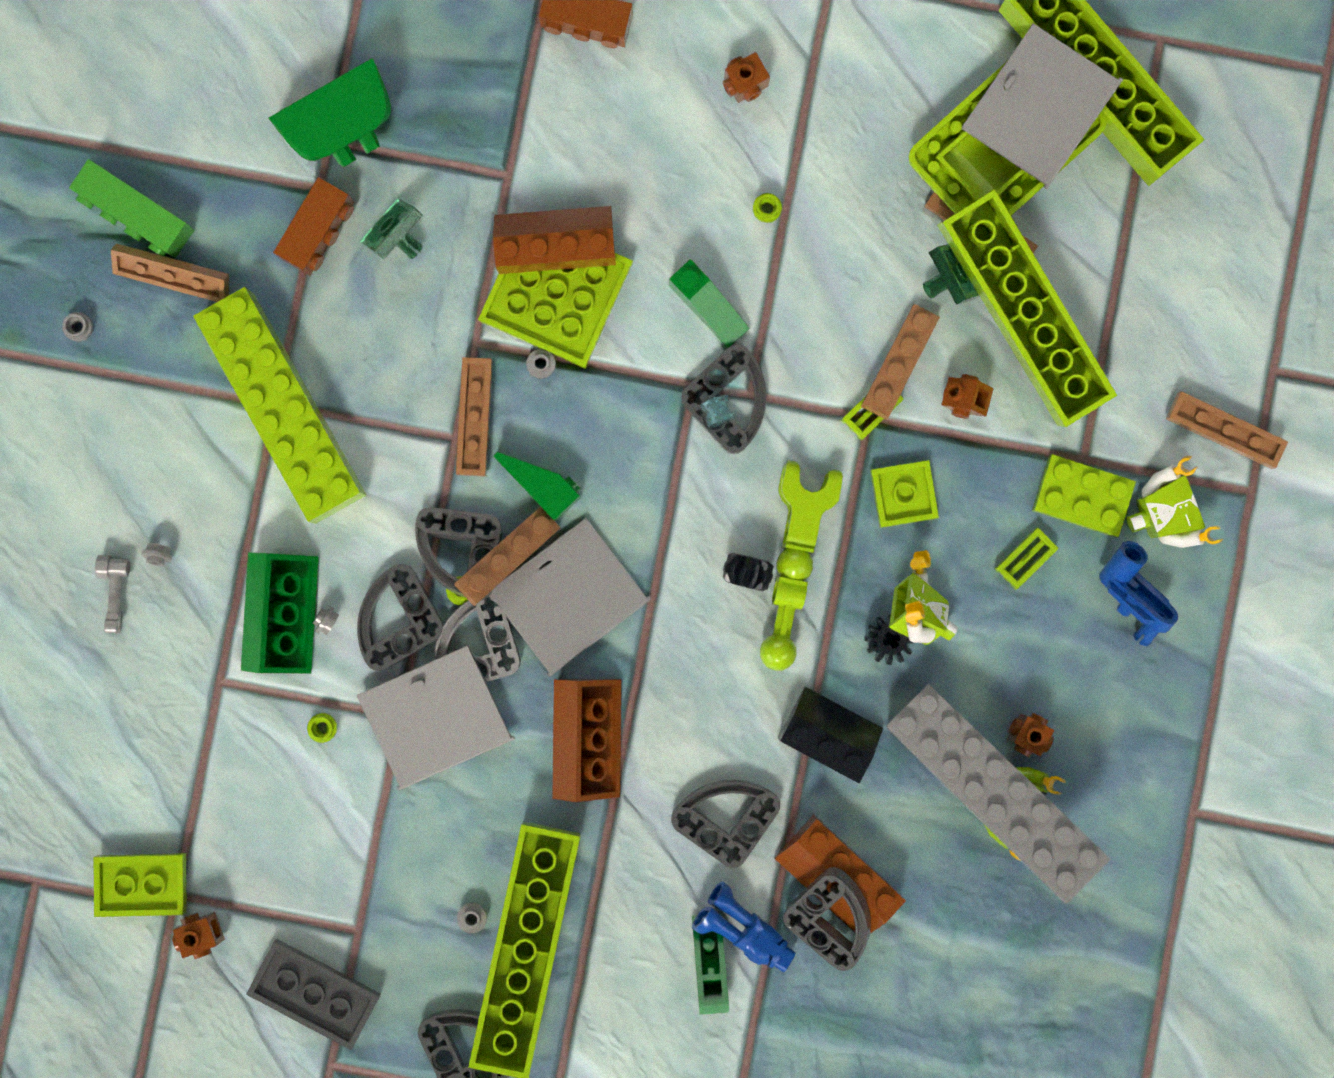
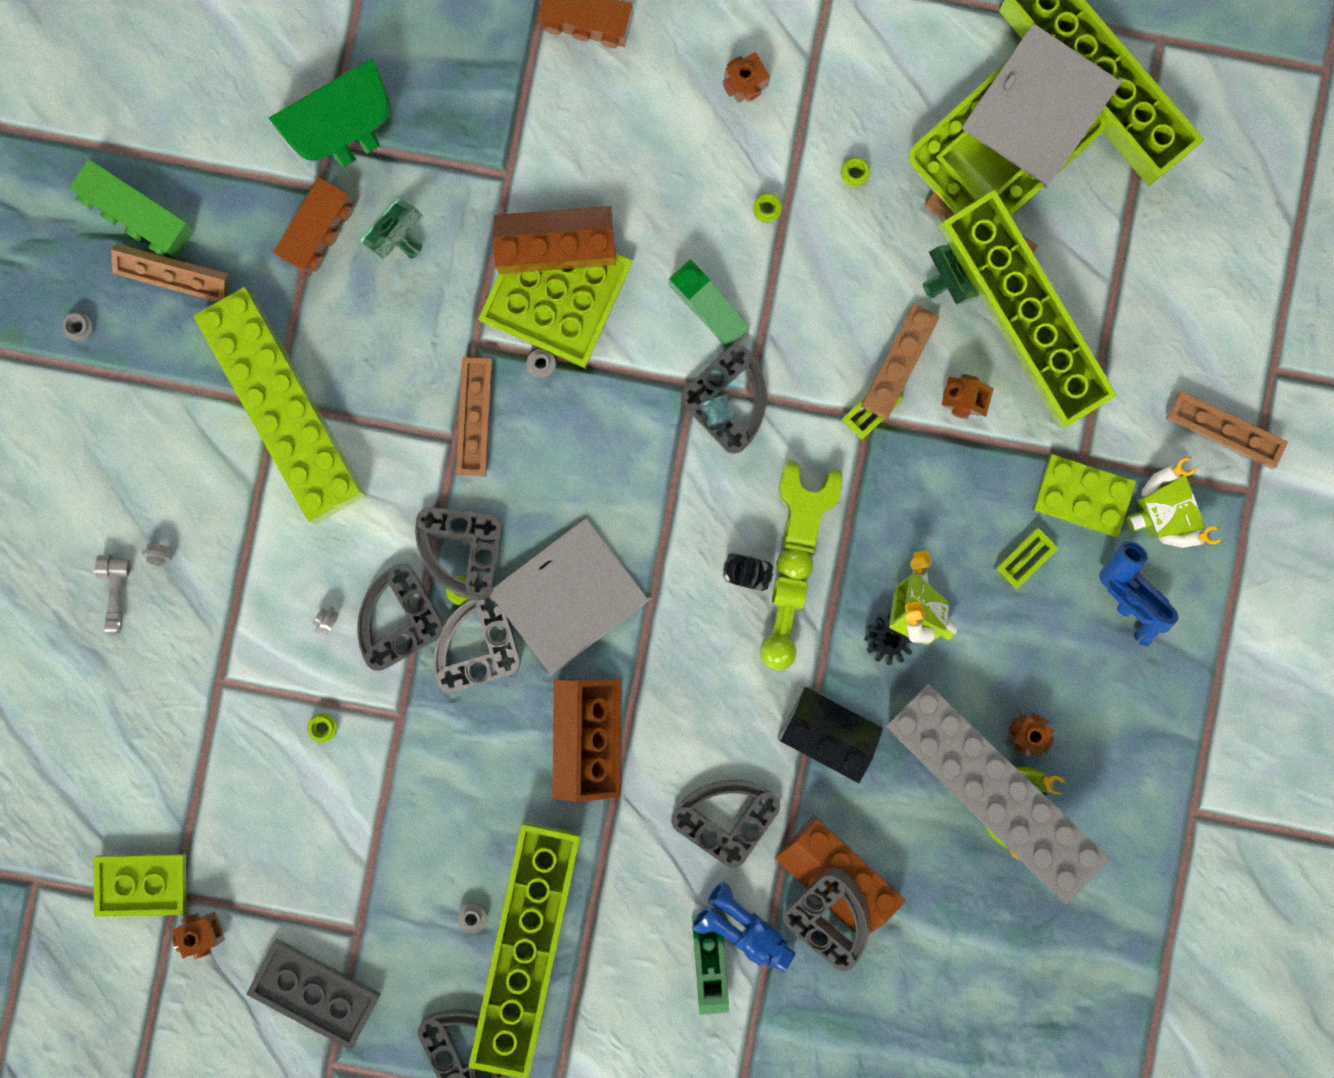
green slope [241,552,319,674] -> none
light grey piece [356,645,515,790] -> none
medium nougat plate [454,506,560,606] -> none
green slope [493,452,581,521] -> none
lime tile [870,460,939,528] -> none
none -> lime plate [841,158,870,187]

